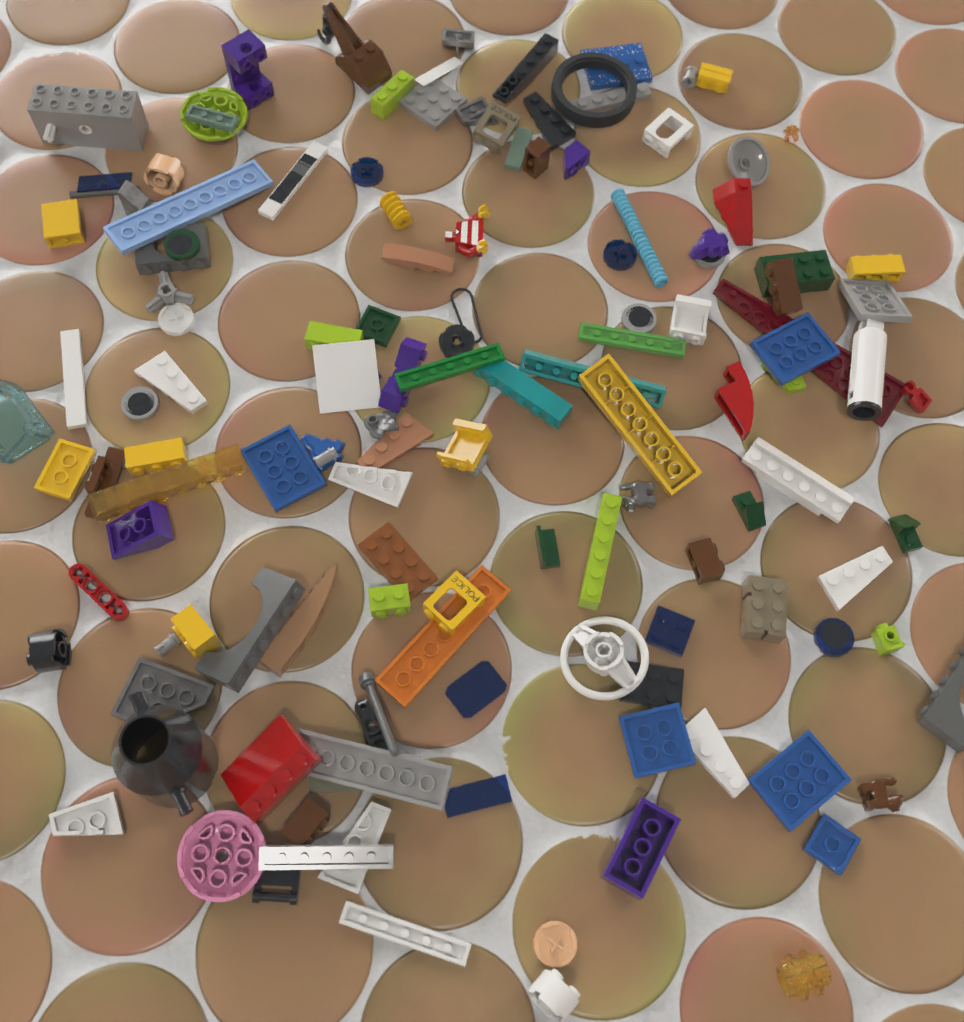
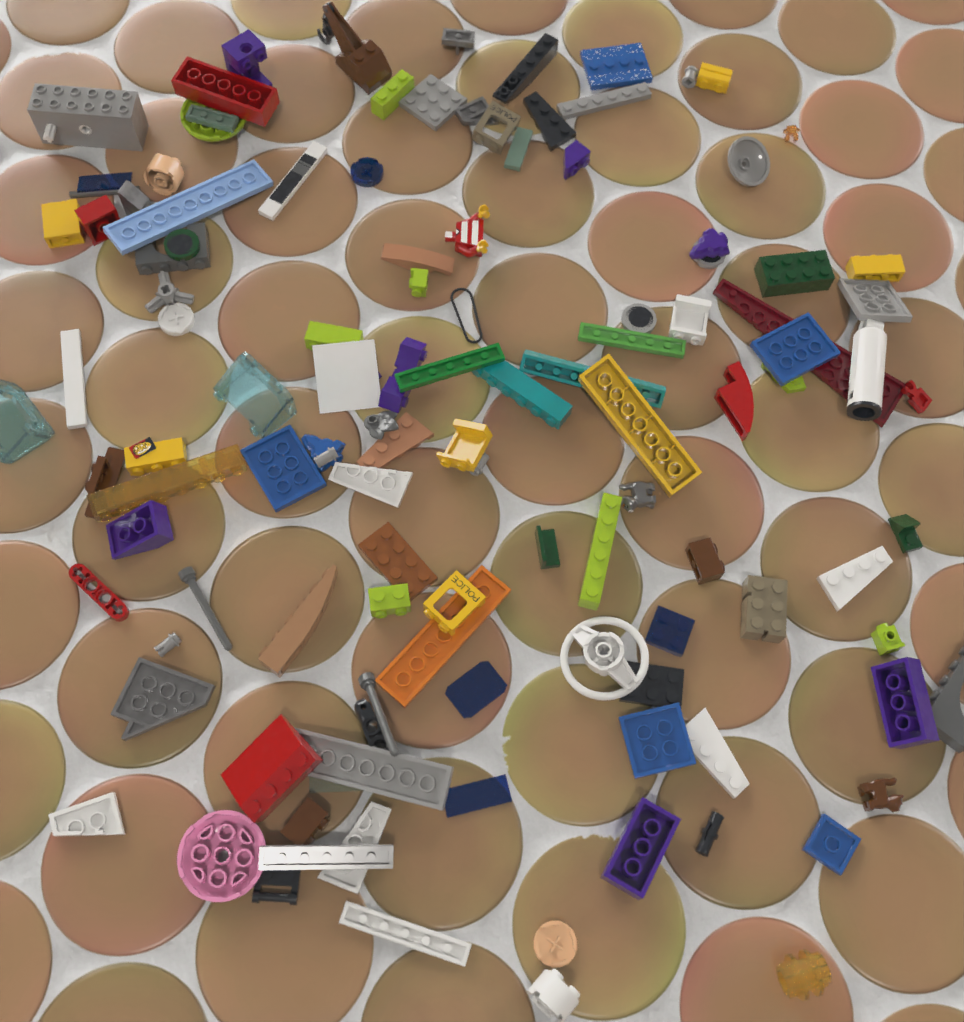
black brick [26,628,72,673] -> none
yellow plate [34,438,97,502] -> none
black piece [111,691,218,817] -> none
tile [120,386,160,422] -> none
white wing [134,351,208,414] -> none
yellow brick [170,604,222,659] -> none
dark grey arch [194,567,305,693] -> none
dark green tile [355,305,401,348] -> none
yellow piece [379,191,414,230] -> none
white sticker [414,57,464,86] -> none
black plate [439,324,475,358] -> none
reddish brown brick [523,136,551,179] -> none
black tyre [551,52,637,128] -> none
clear blue tile [603,239,637,271] -> none
medium azure piece [610,188,669,288] -> none
white panel [642,107,694,158] -> none
red wedge [713,178,753,246] -> none
dark green slope [732,491,766,532] -> none
white slope [741,437,854,524] -> none
blue plate [747,730,852,832] -> none
reddish brown brick [765,257,803,317] -> none
tile [813,618,855,657] -> none
none -> red brick [74,195,120,246]
none -> sticker [129,437,156,459]
none -> red brick [171,56,280,127]
none -> dark grey piece [178,566,232,651]
none -> clear light blue windscreen [213,351,297,439]
none -> lime brick [409,268,429,297]
none -> black pin [695,811,724,857]
none -> dark purple brick [871,657,940,749]

